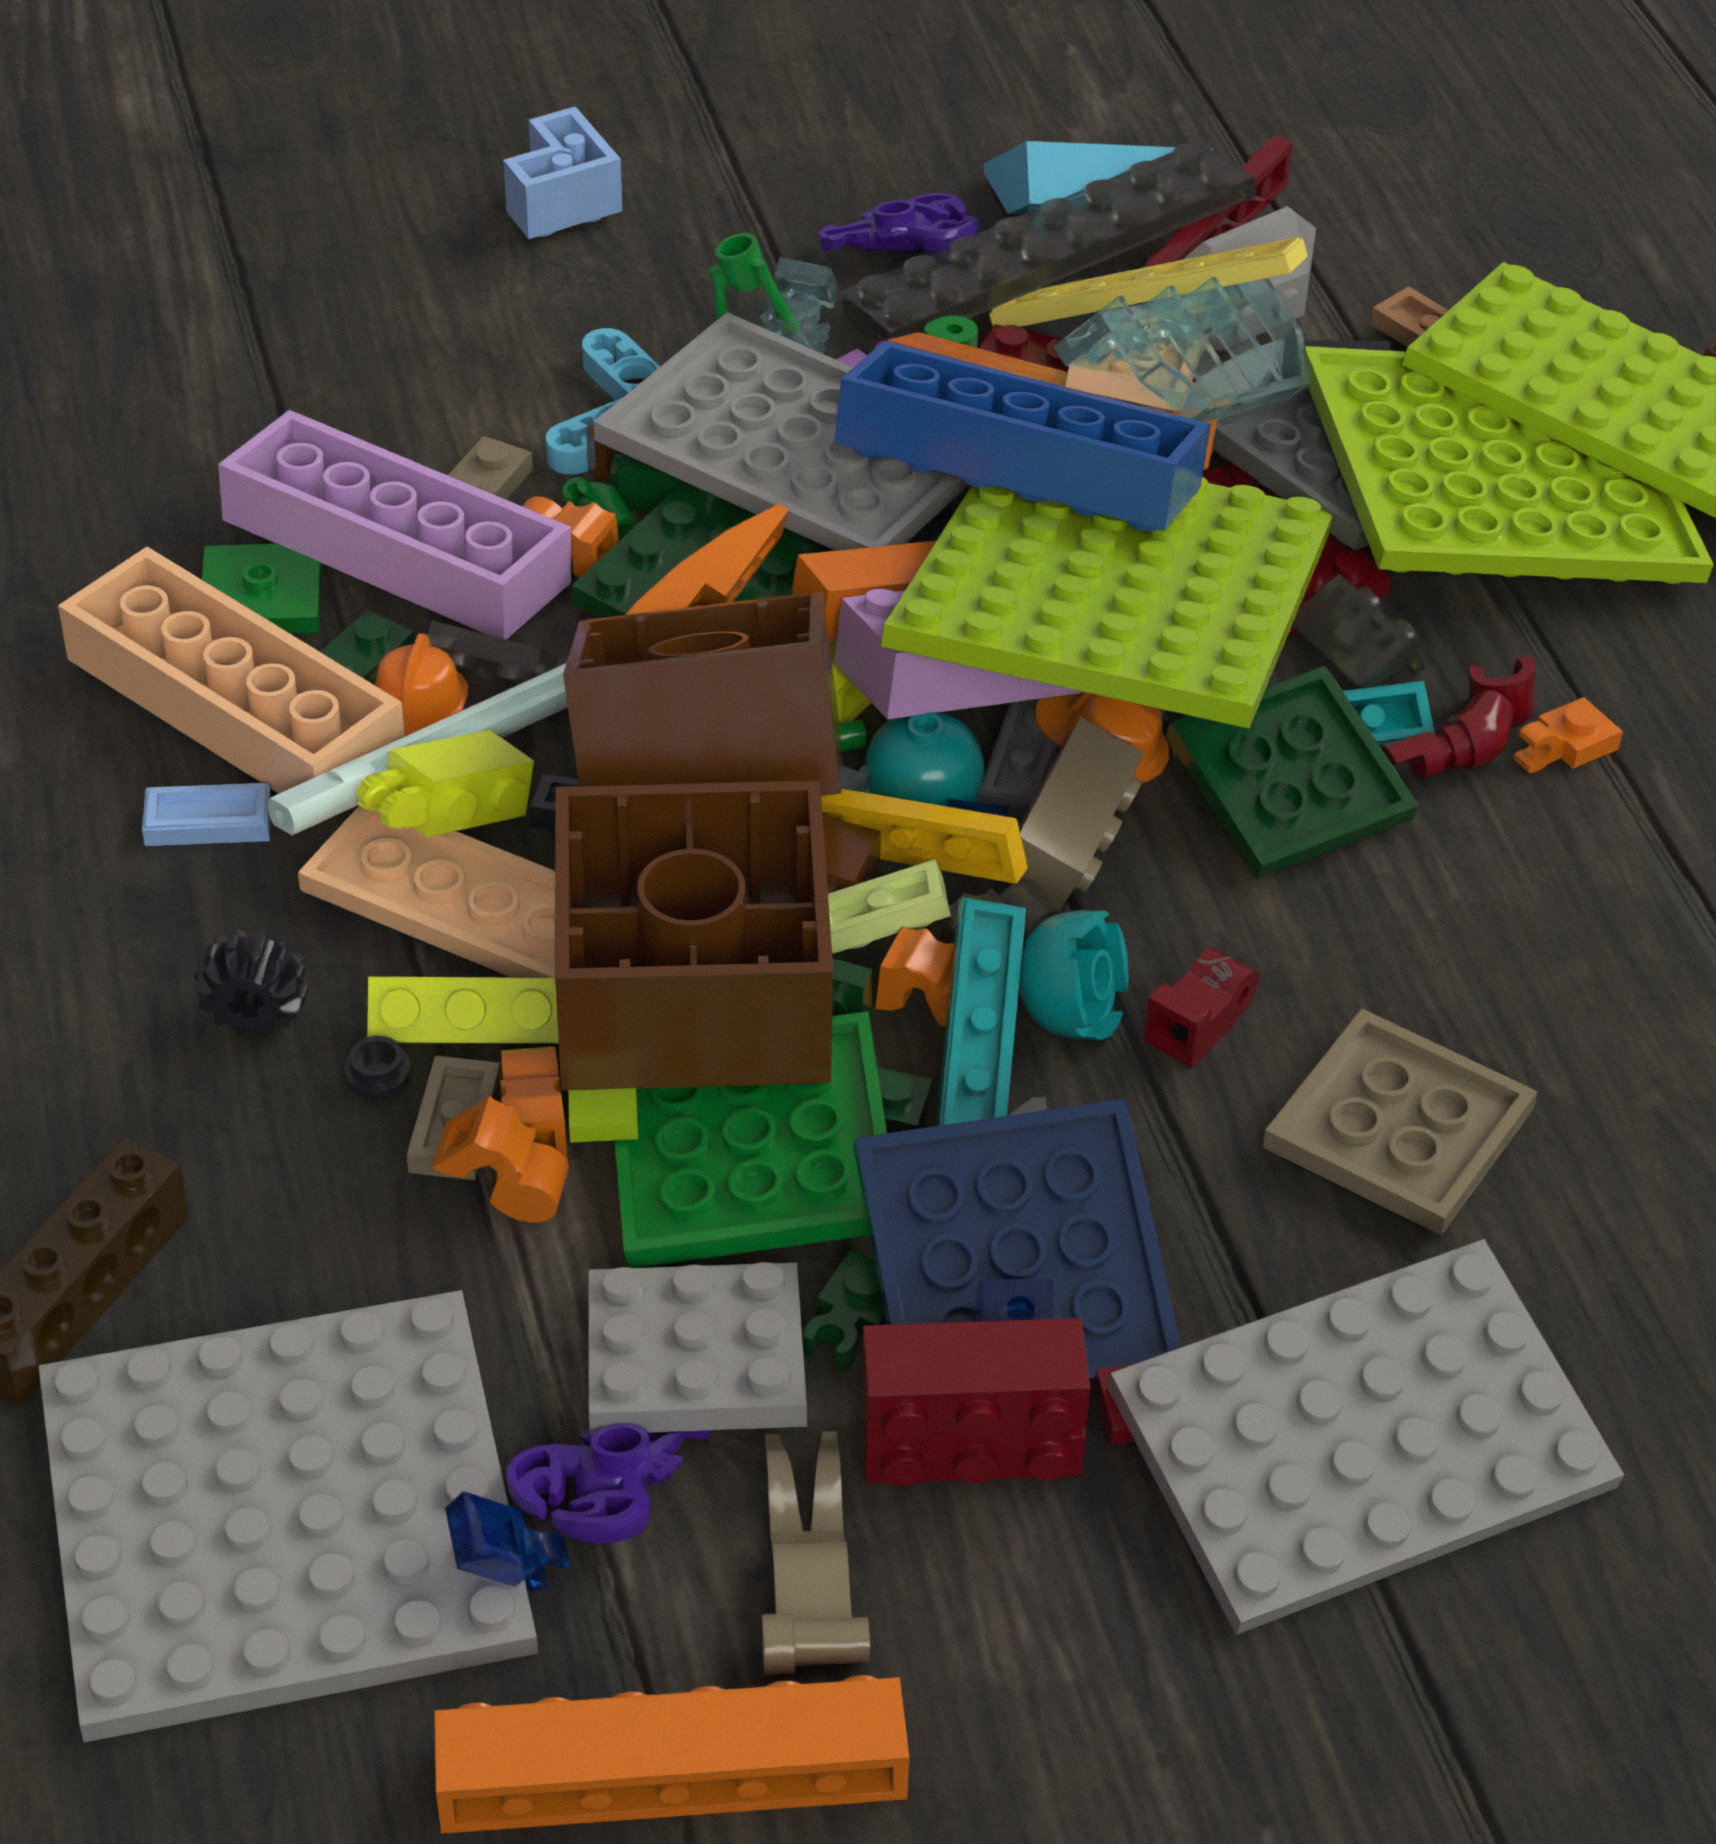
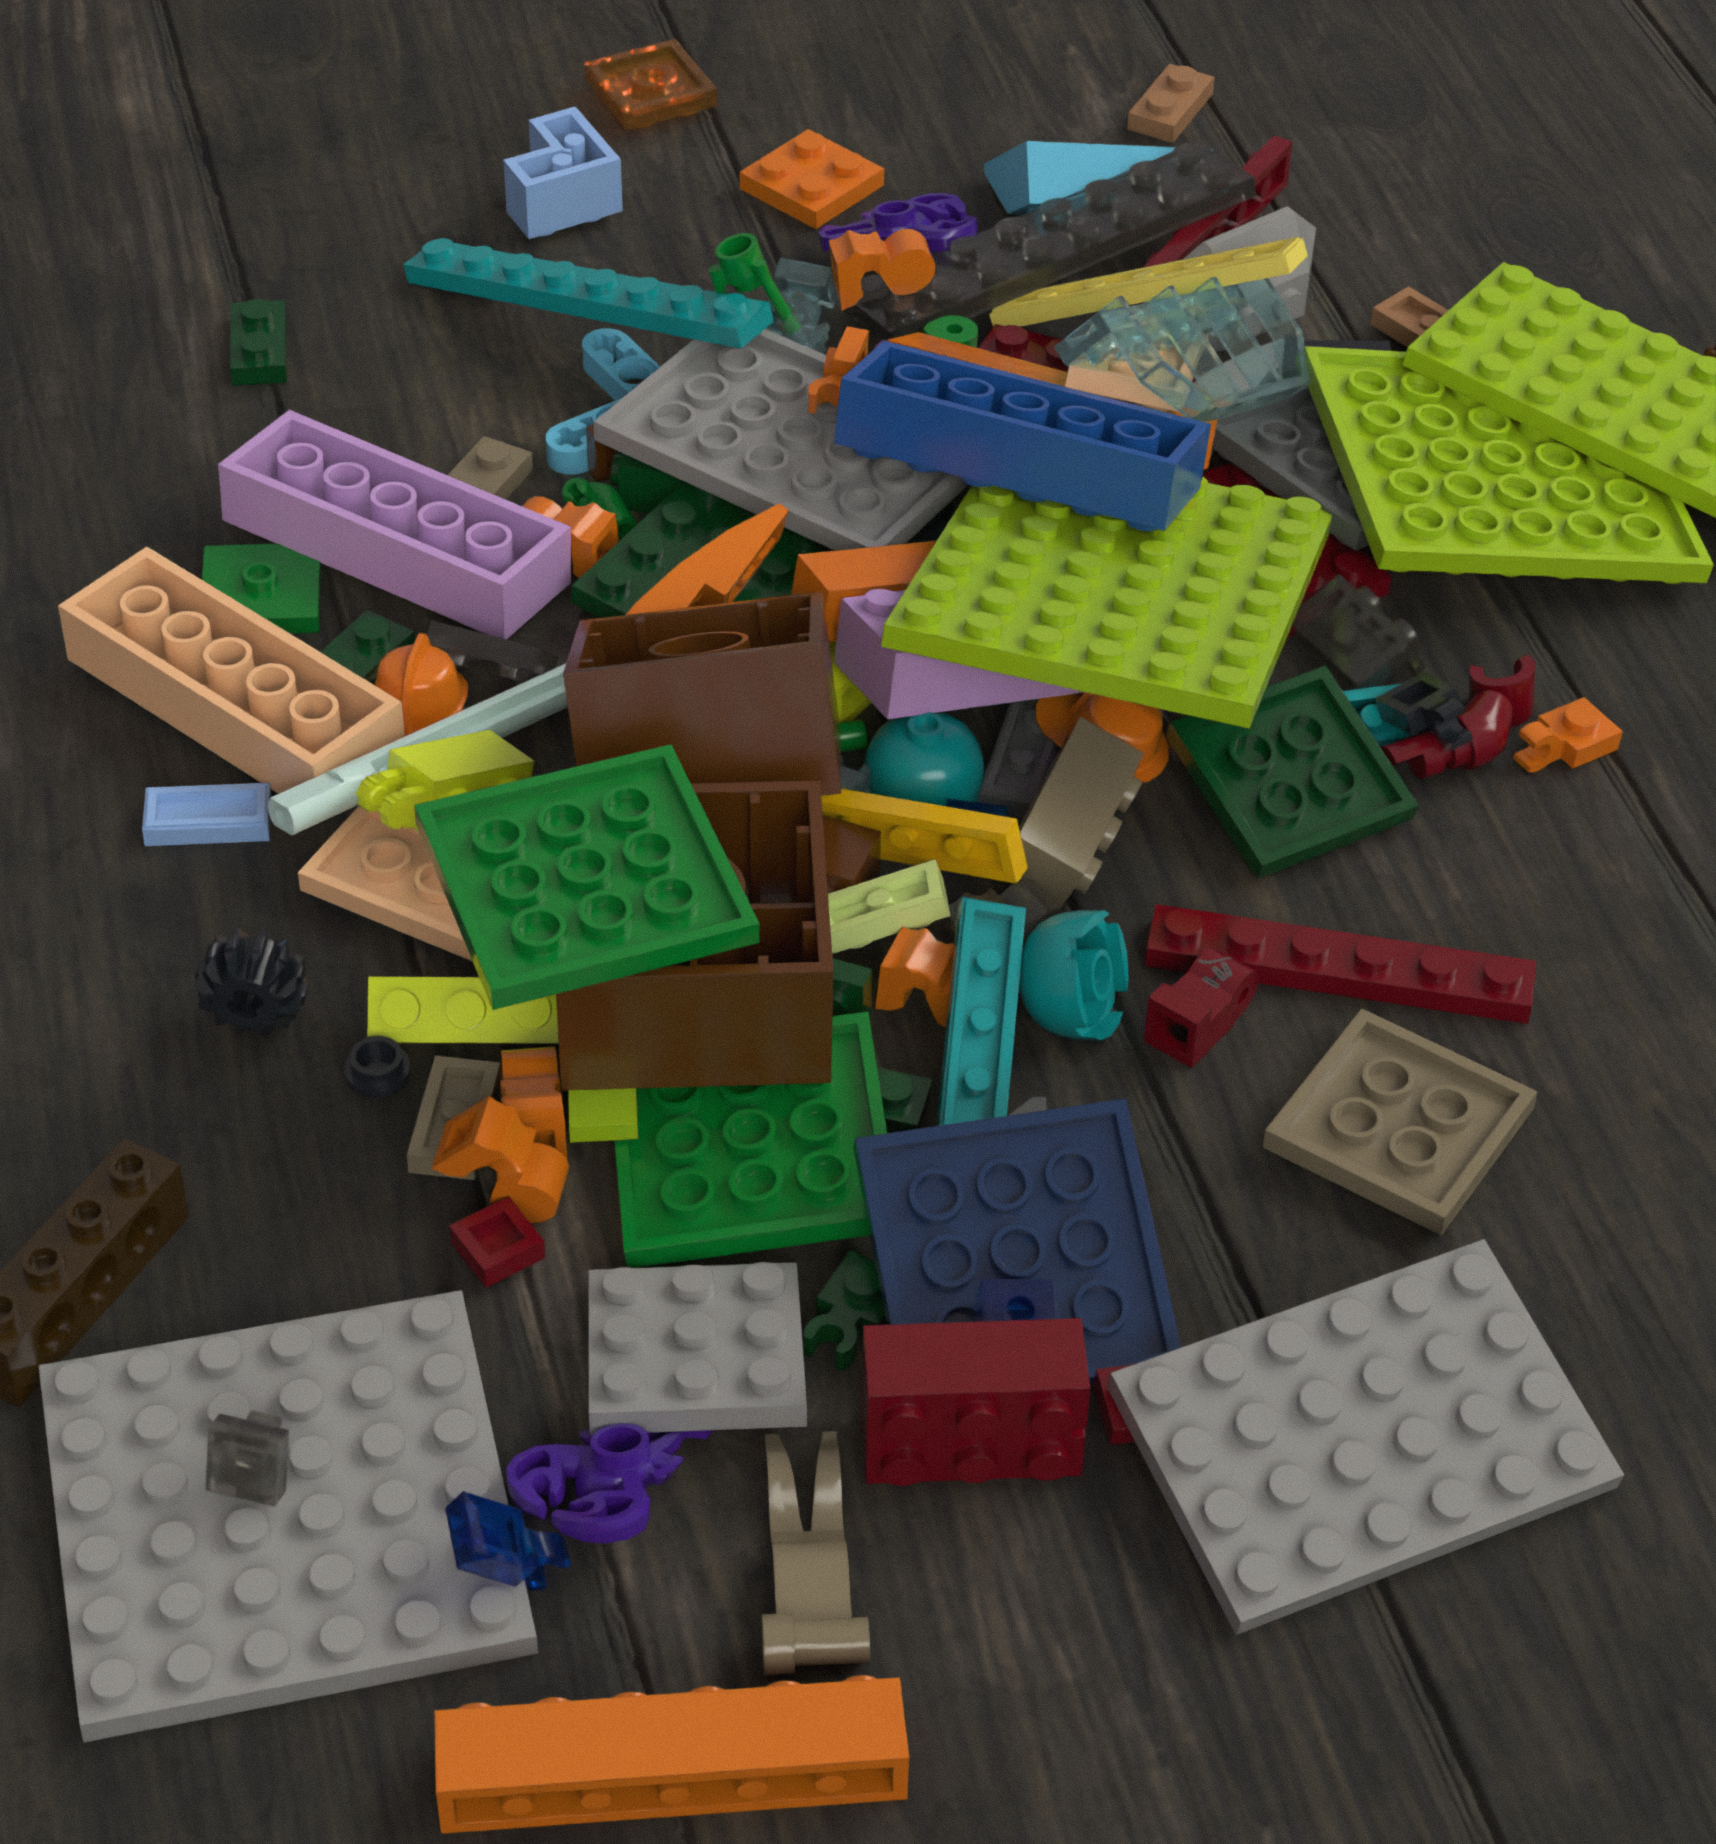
none -> clear smoke tile [206,1410,289,1507]
none -> dark green plate [230,299,287,386]
none -> teal plate [403,238,774,349]
none -> green plate [414,744,759,1010]
none -> dark red plate [449,1196,545,1288]
none -> clear orange plate [585,39,718,130]
none -> orange plate [740,129,884,229]
none -> orange plate [808,326,869,414]
none -> orange leg [828,229,936,311]
none -> medium nougat plate [1127,64,1215,143]
none -> dark red plate [1145,904,1536,1024]
none -> black plate [1375,672,1473,751]

